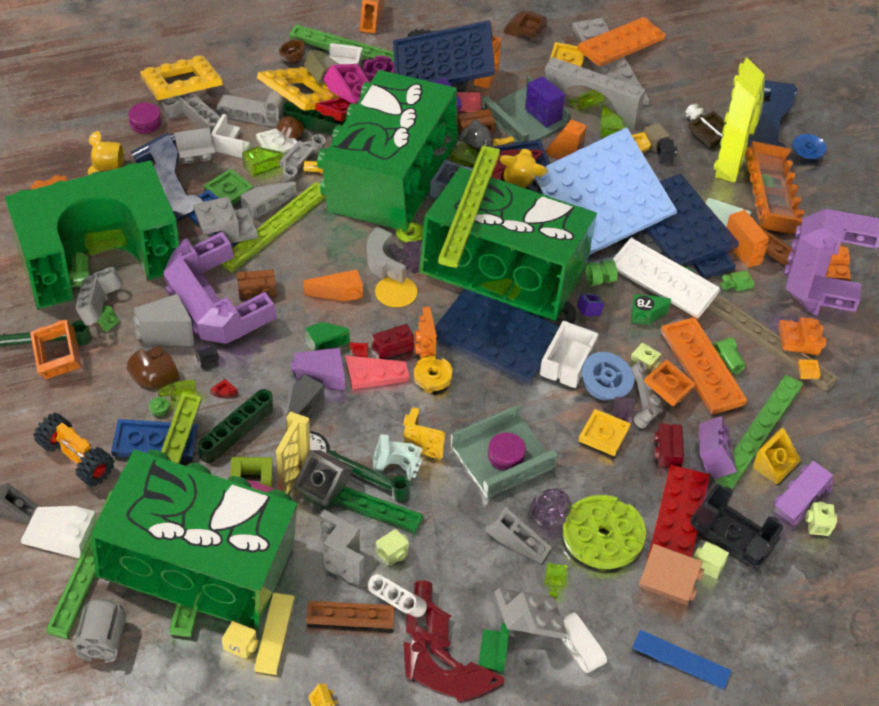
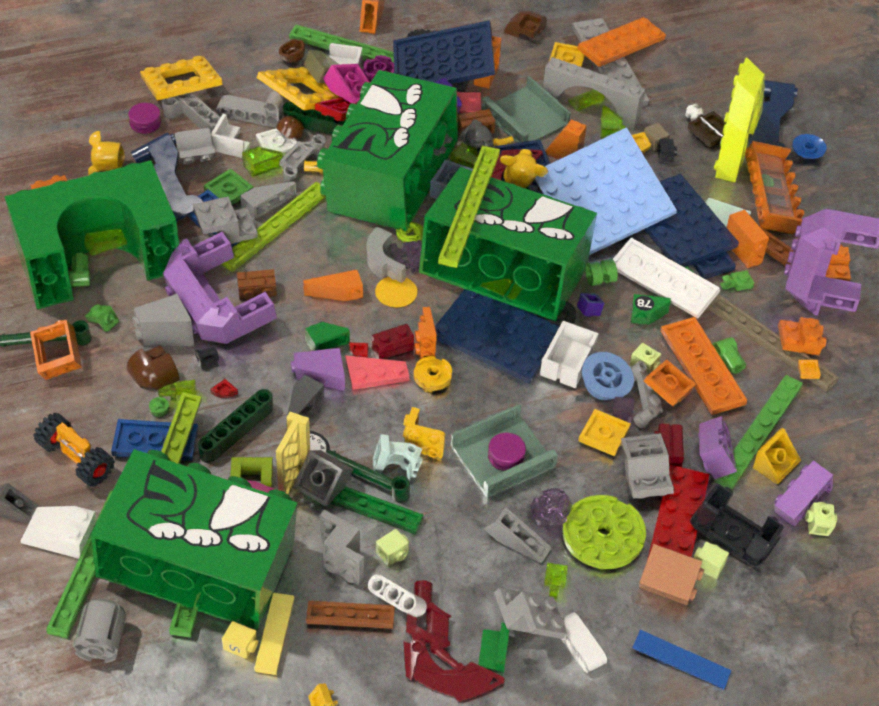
light grey beam [75,267,123,325] -> none
dark purple brick [525,76,565,128] -> none
none -> light grey bracket [621,433,674,498]

